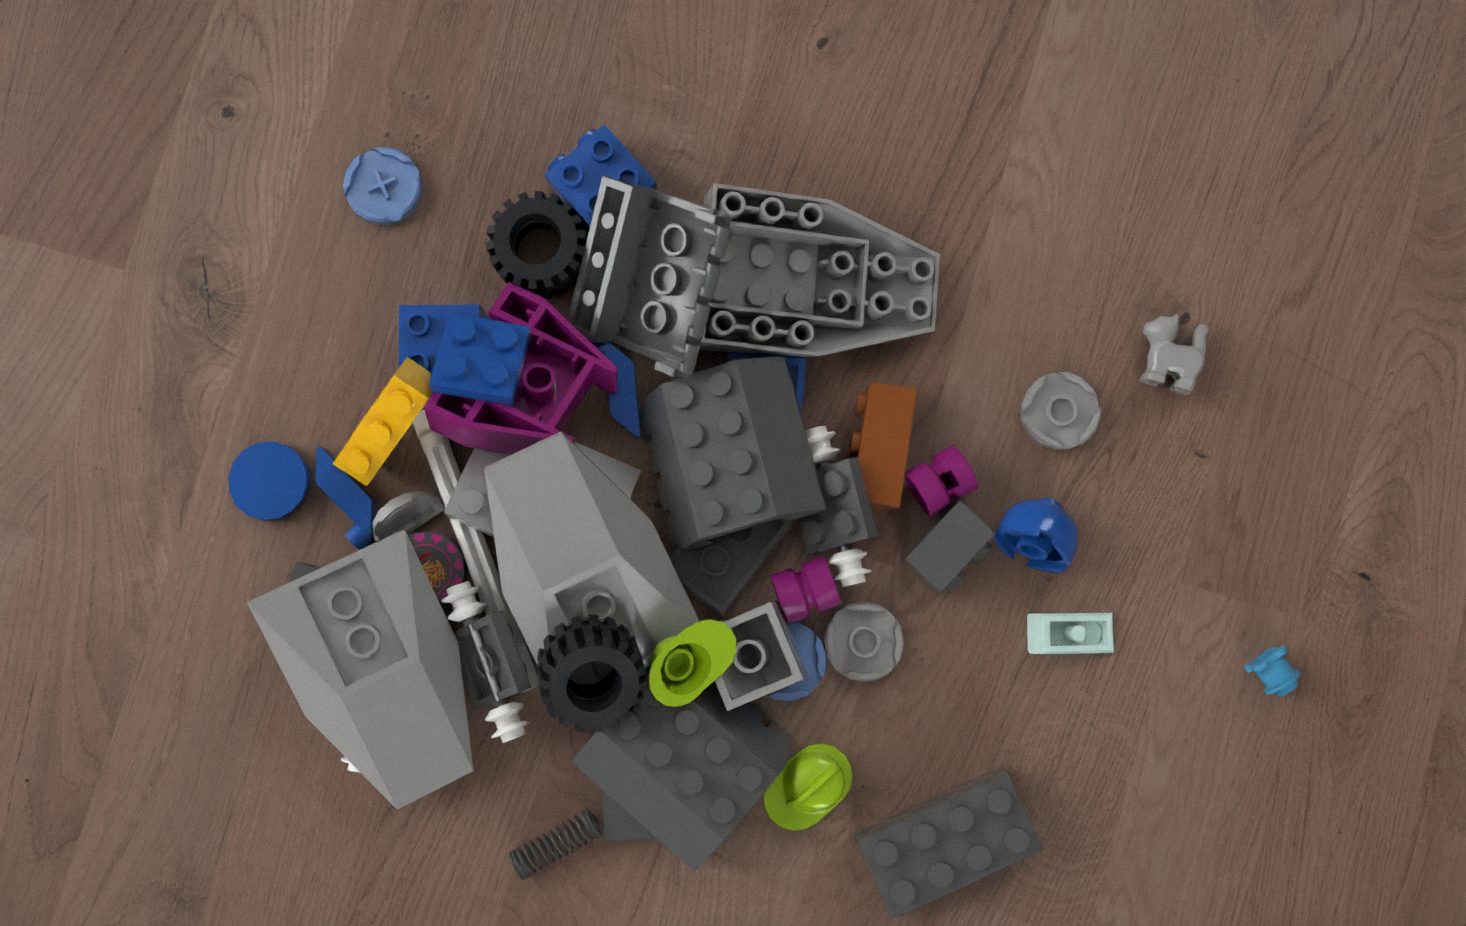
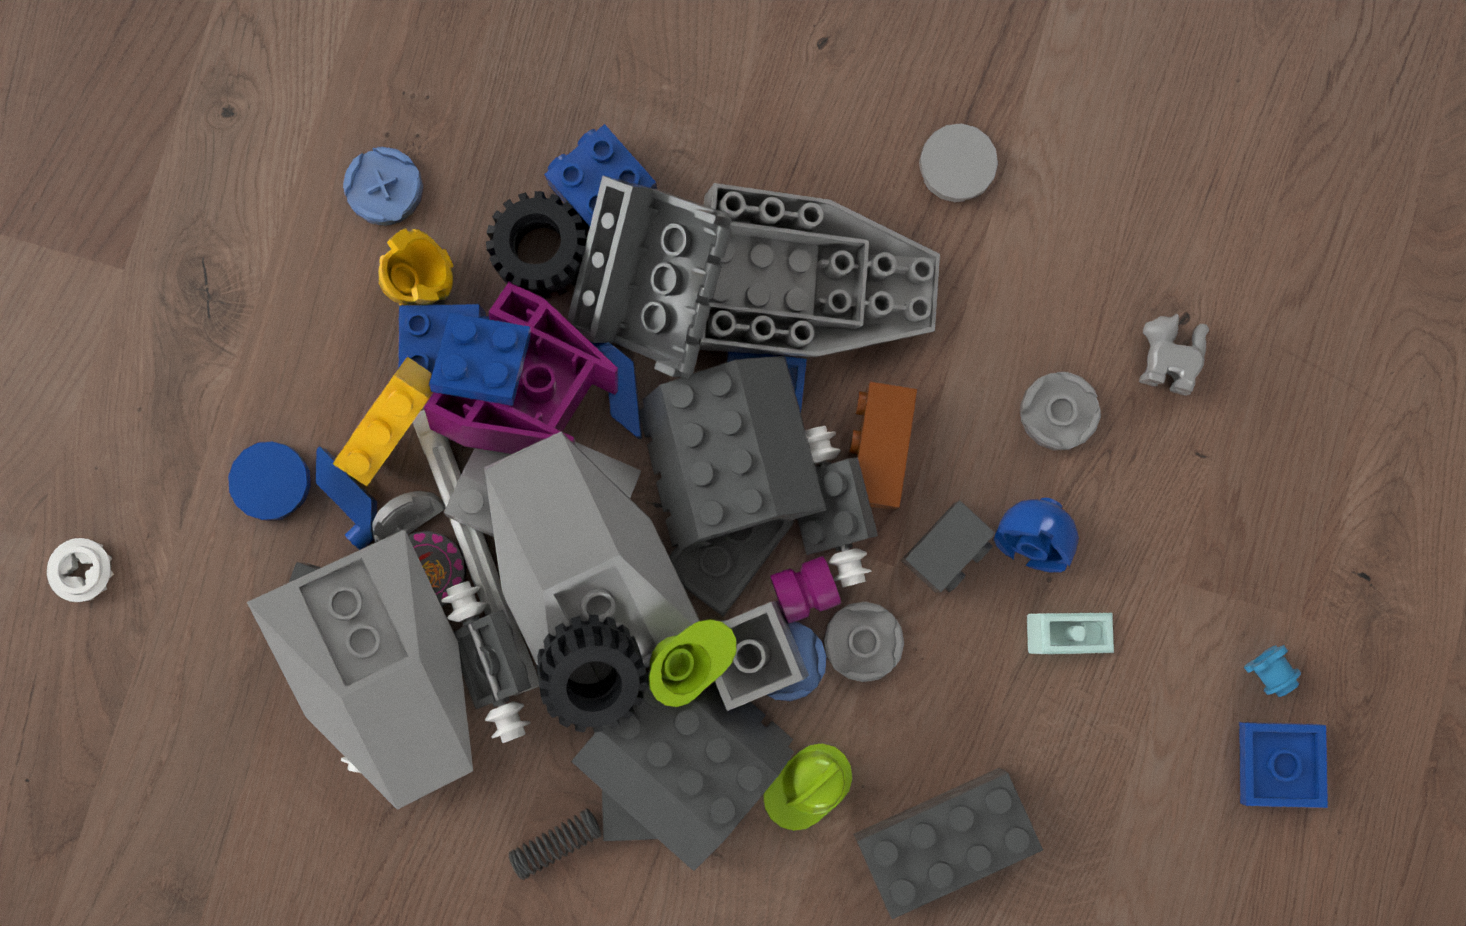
magenta wheel [904,445,979,517] -> none
none -> white gear [47,538,114,602]
none -> yellow helmet [378,228,454,305]
none -> light grey tile [919,123,998,202]
none -> blue plate [1239,722,1328,808]

